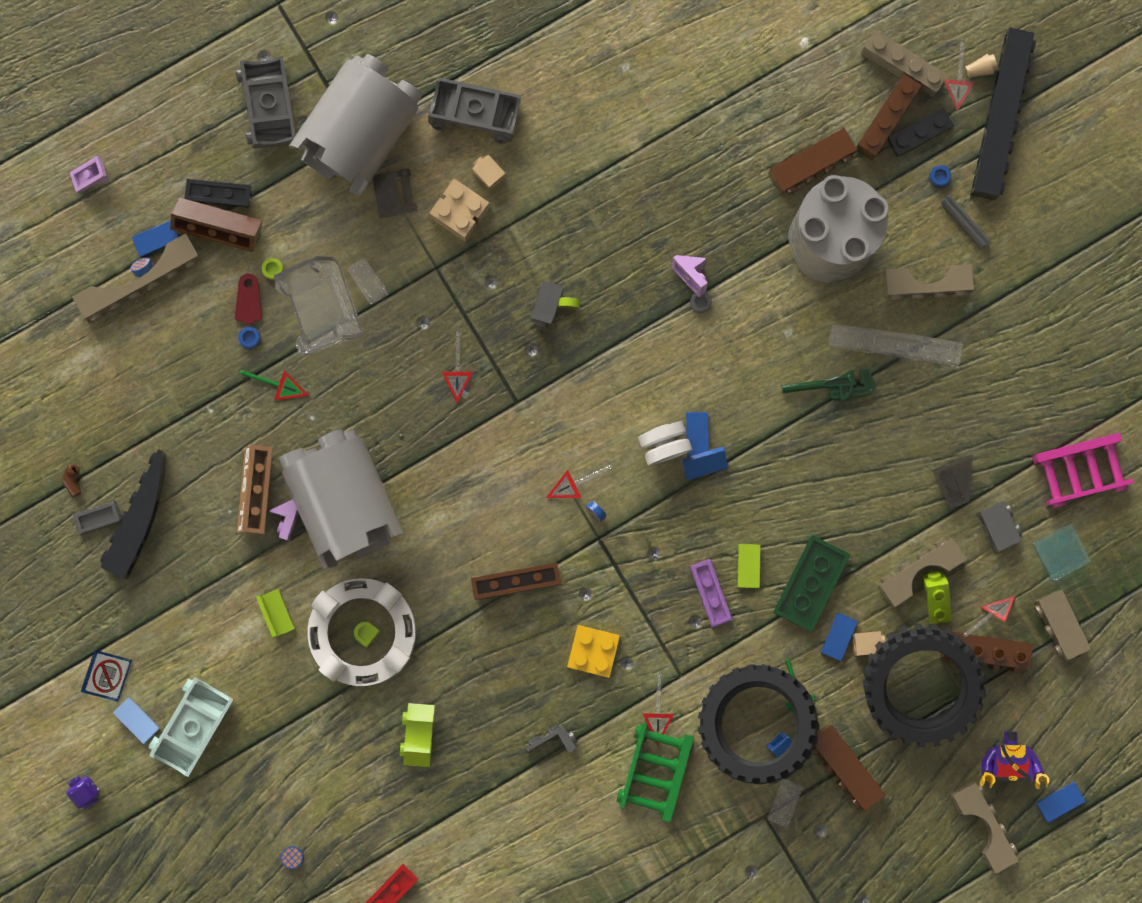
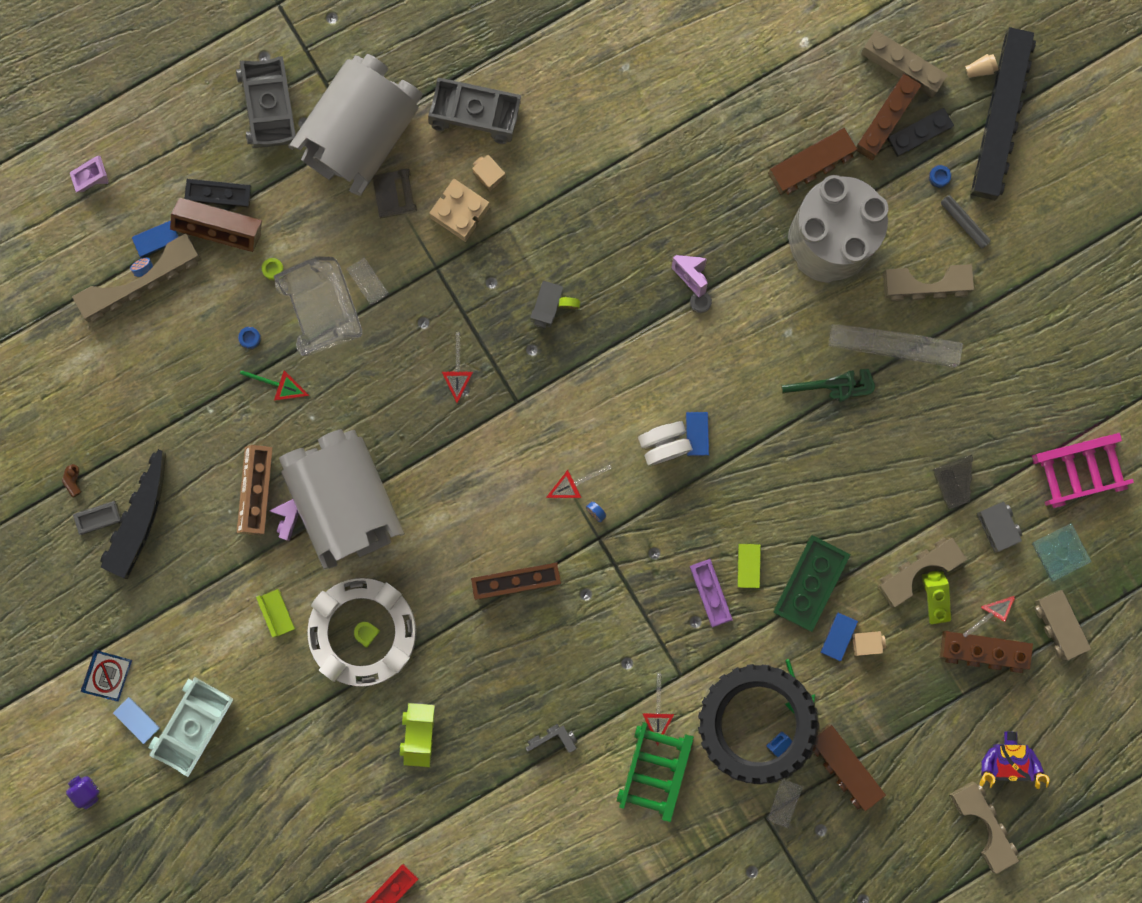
dark red piece [235,273,262,325] -> none
tile [281,846,304,869] -> none
yellow plate [567,625,620,678] -> none
blue tile [682,447,729,480] -> none
black tyre [863,623,986,748] -> none
clear piece [944,41,975,111] -> none
blue tile [1036,782,1086,823] -> none

